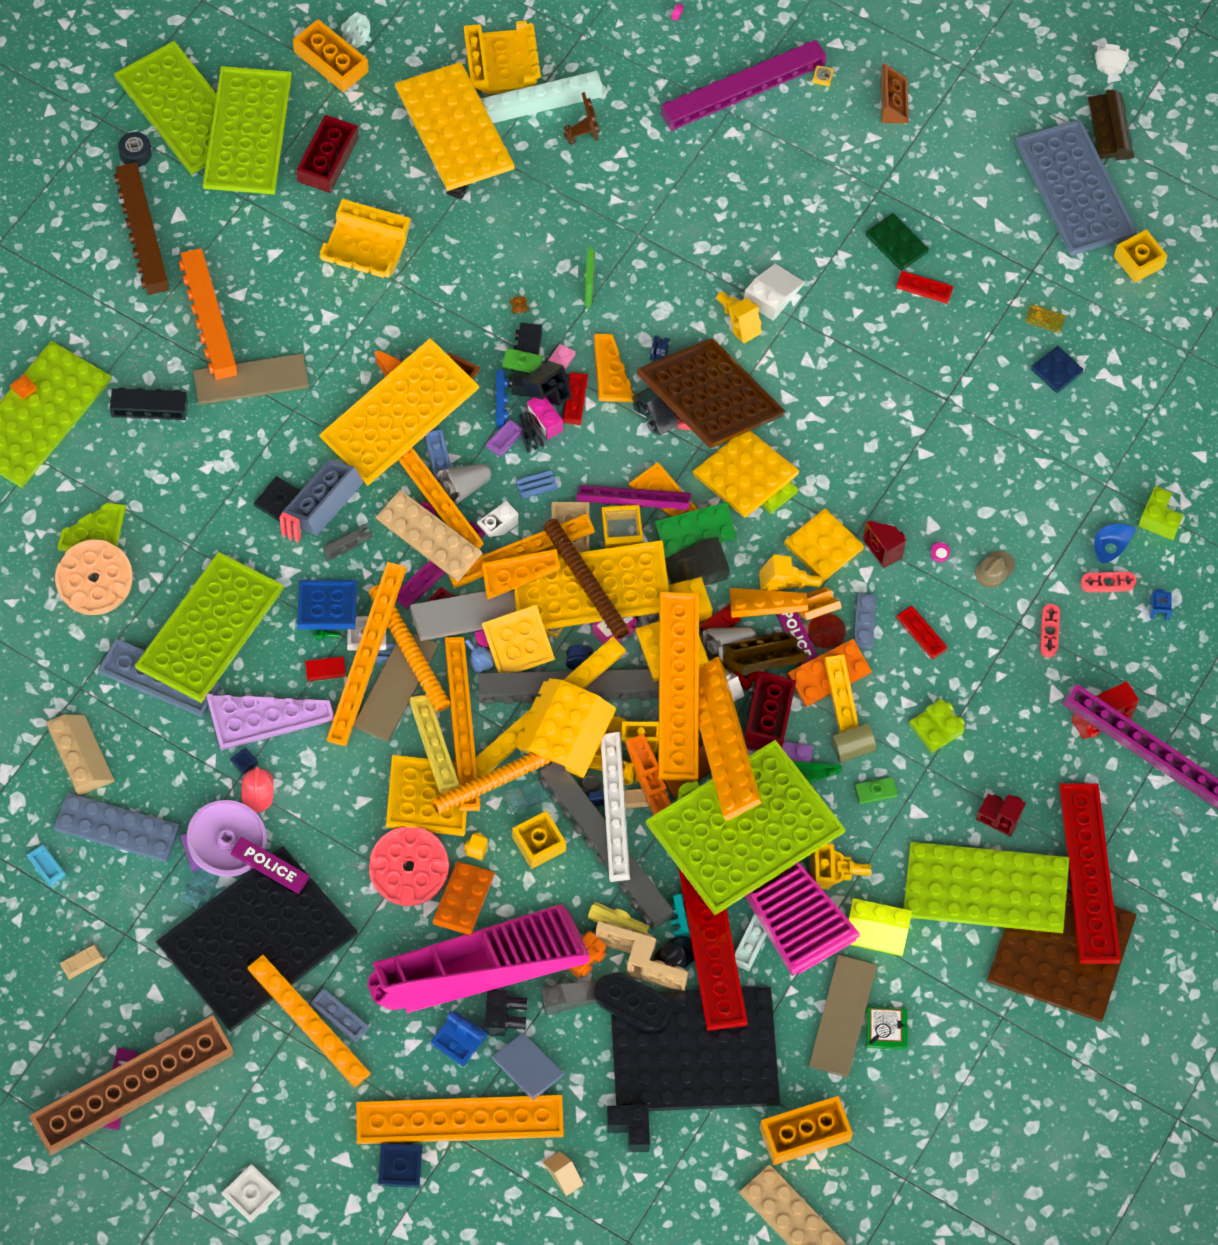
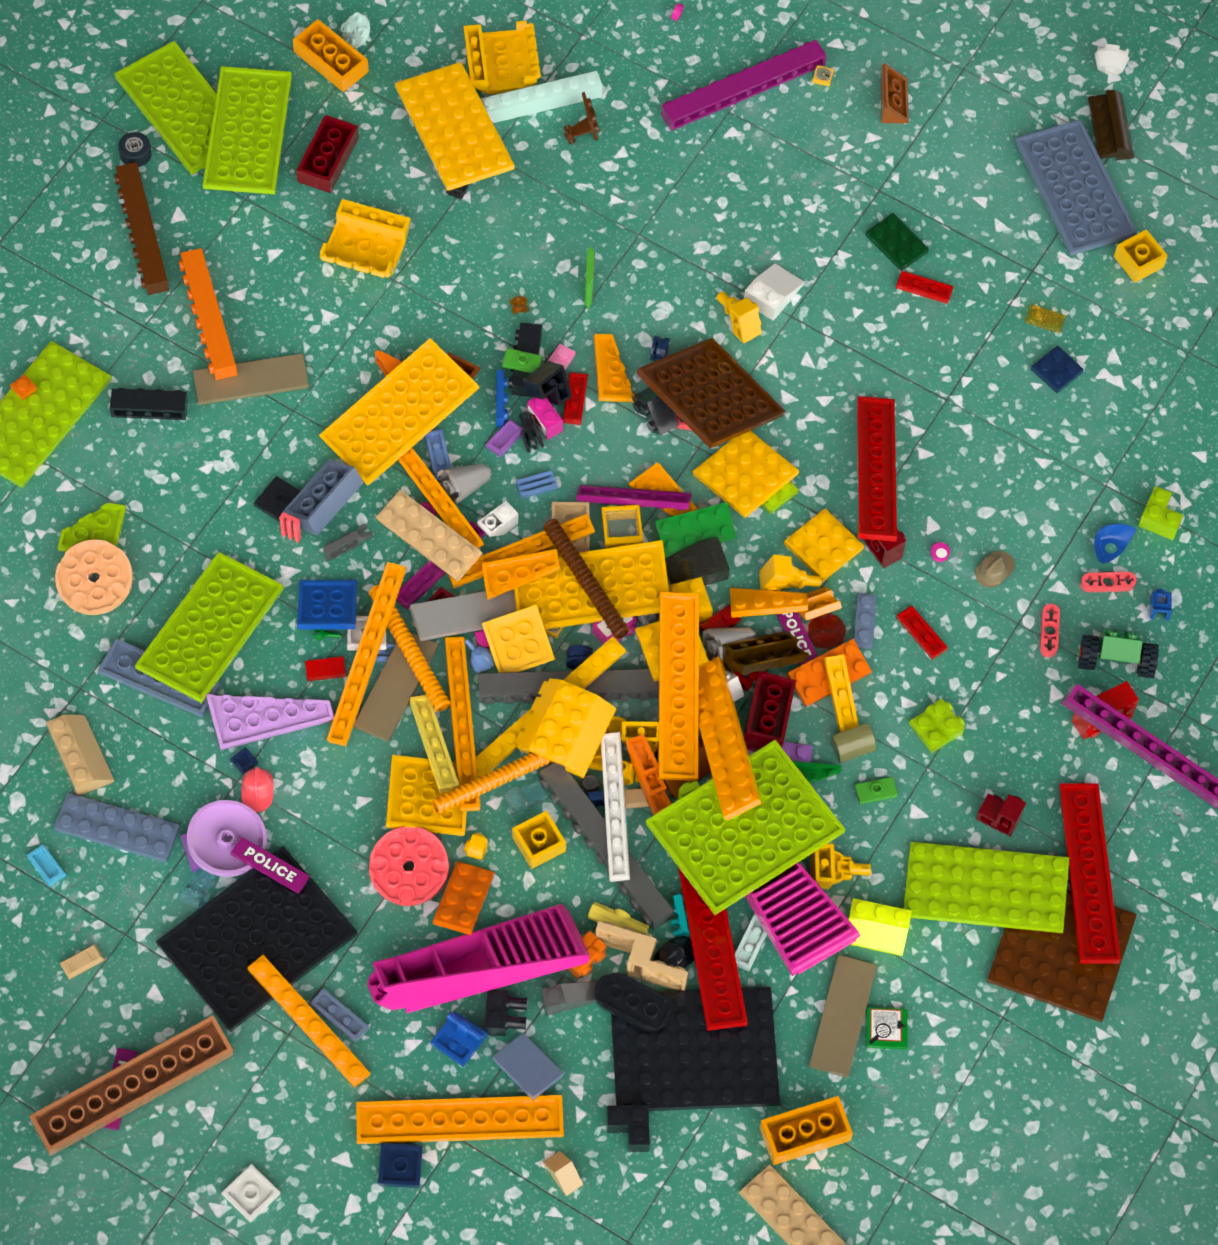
none -> red plate [857,396,897,542]
none -> brick [1078,628,1159,679]

